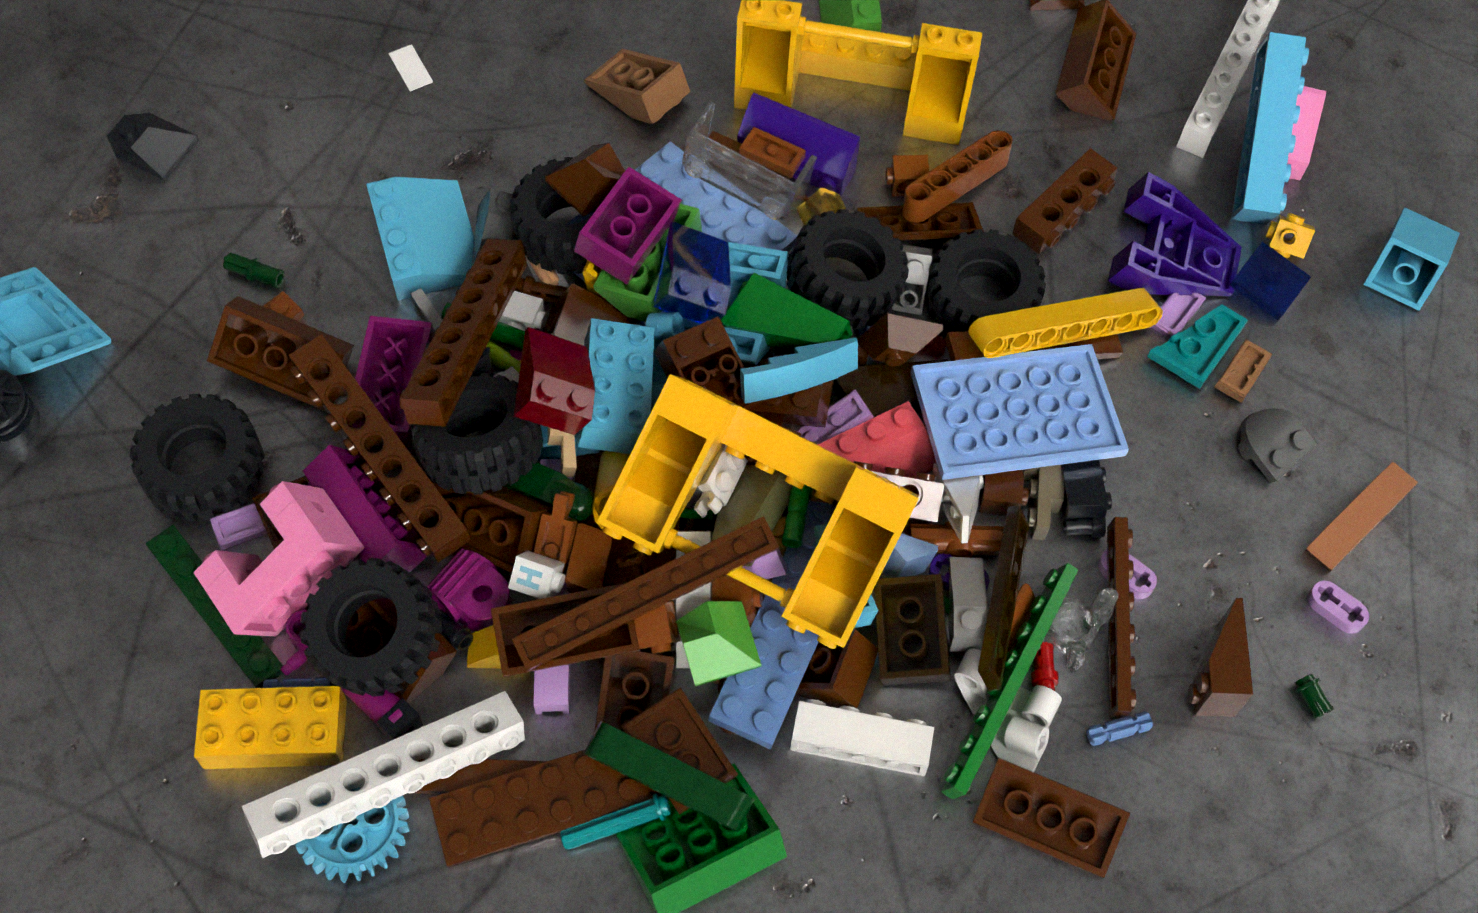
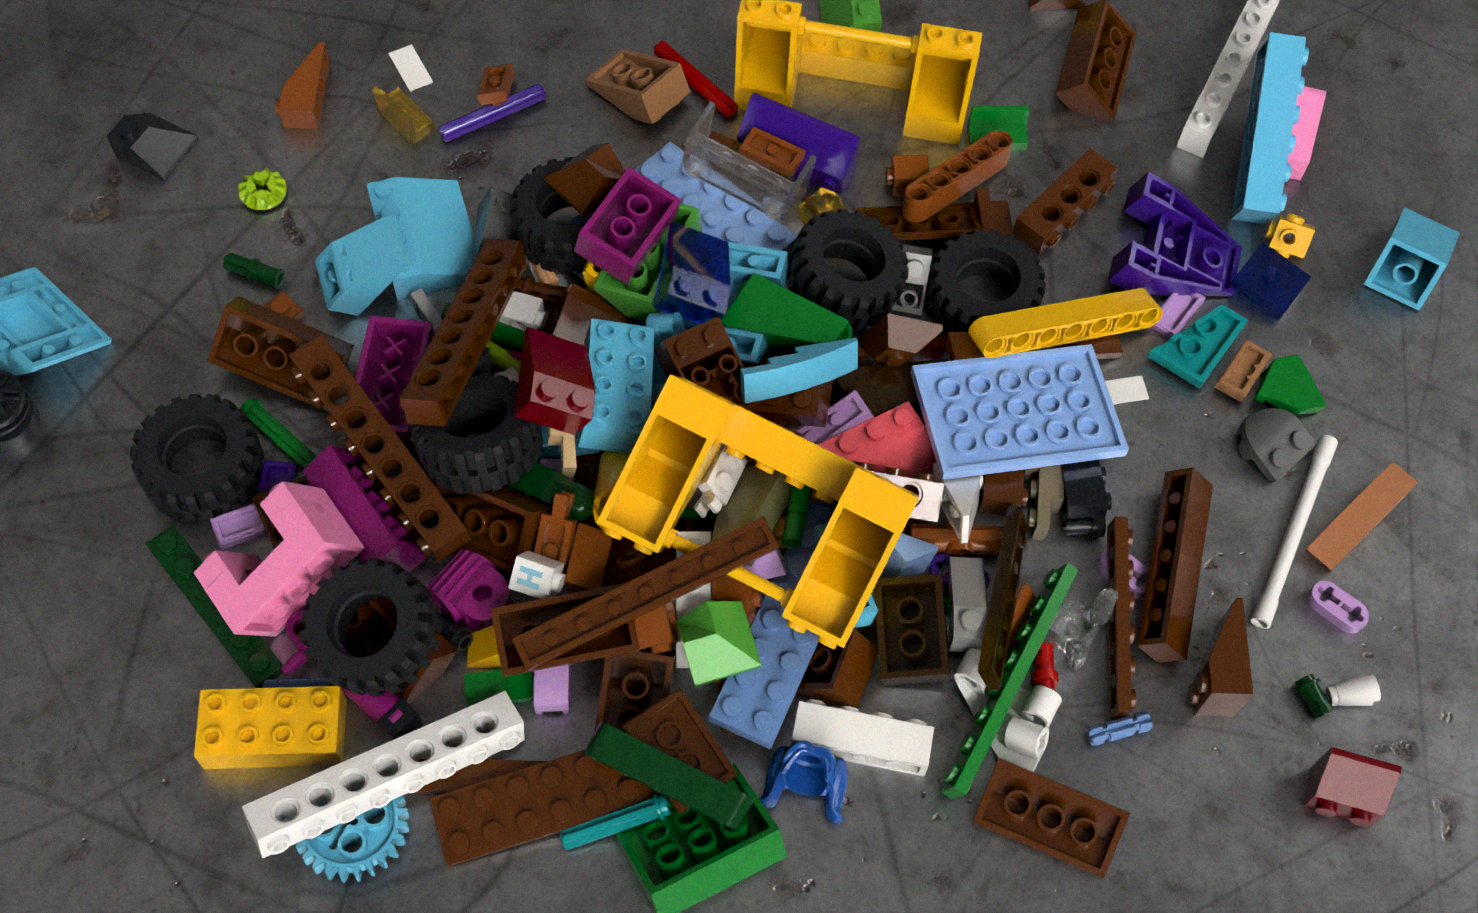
none -> lime gear [238,167,287,210]
none -> green axle [240,398,317,469]
none -> dark purple tile [258,460,299,493]
none -> dark orange slope [275,42,330,129]
none -> medium azure slope [315,213,409,316]
none -> clear yellow panel [372,86,435,144]
none -> dark purple axle [439,84,546,142]
none -> green tile [464,669,534,707]
none -> dark orange plate [476,63,515,106]
none -> red axle [654,40,739,118]
none -> blue hair [759,741,848,824]
none -> green panel [967,106,1030,150]
none -> reddish brown panel [973,188,1014,236]
none -> white sticker [1105,375,1149,405]
none -> reddish brown brick [1136,467,1213,663]
none -> white piece [1250,435,1338,629]
none -> green slope [1254,355,1327,415]
none -> slope [1304,747,1402,826]
none -> white cone [1326,673,1381,706]

